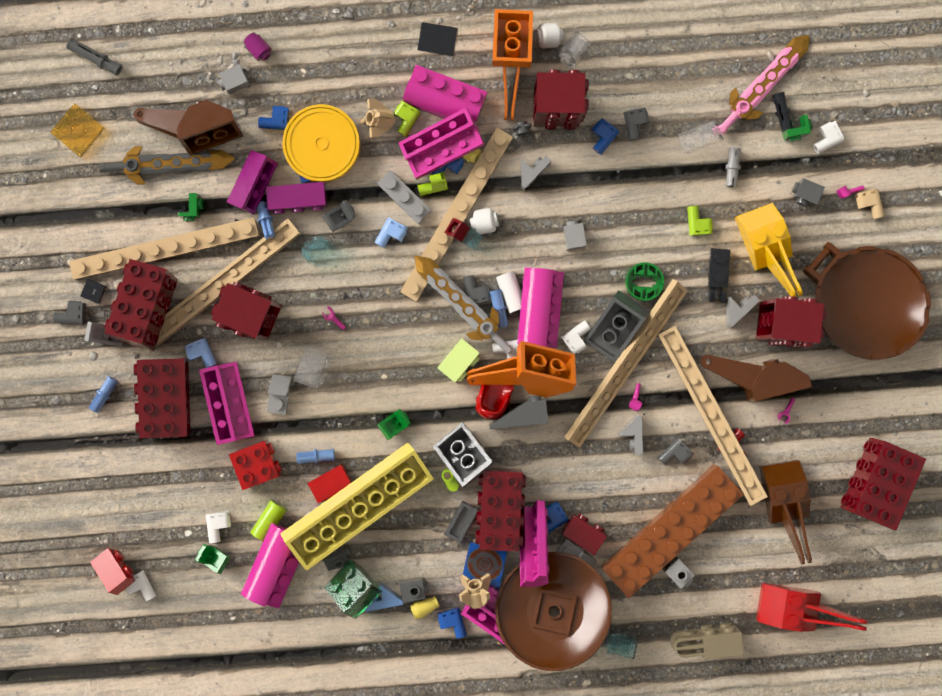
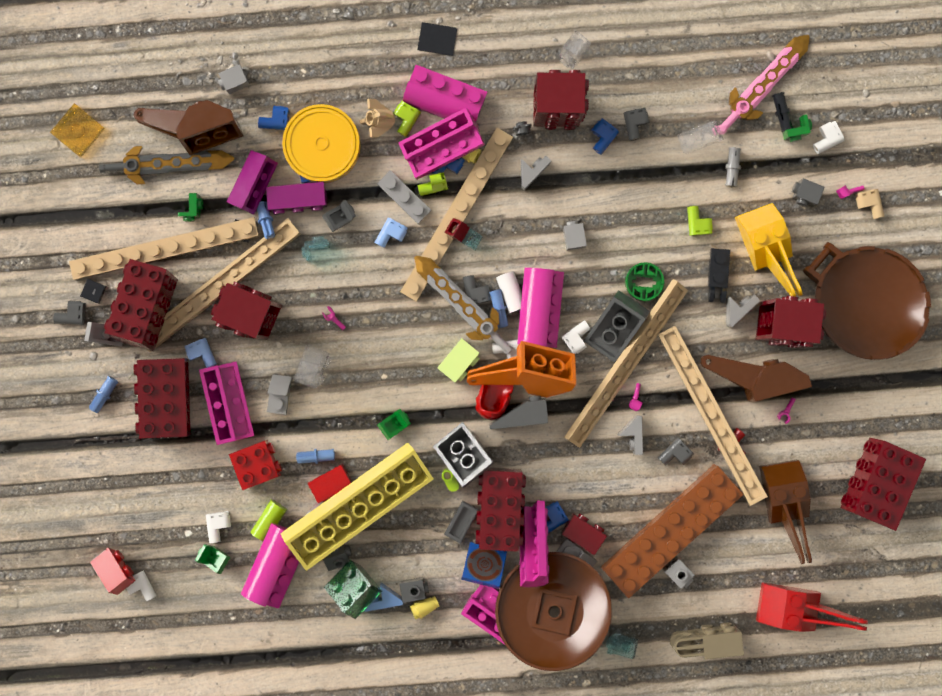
dark grey pin [66,38,123,76] -> none
magenta brick [243,32,272,61] -> none
blue piece [438,607,467,639] -> none
tan brick [459,573,491,609] -> none
white head [470,208,499,235] -> none
orange slope [492,9,533,121] -> none
white head [534,23,564,49] -> none

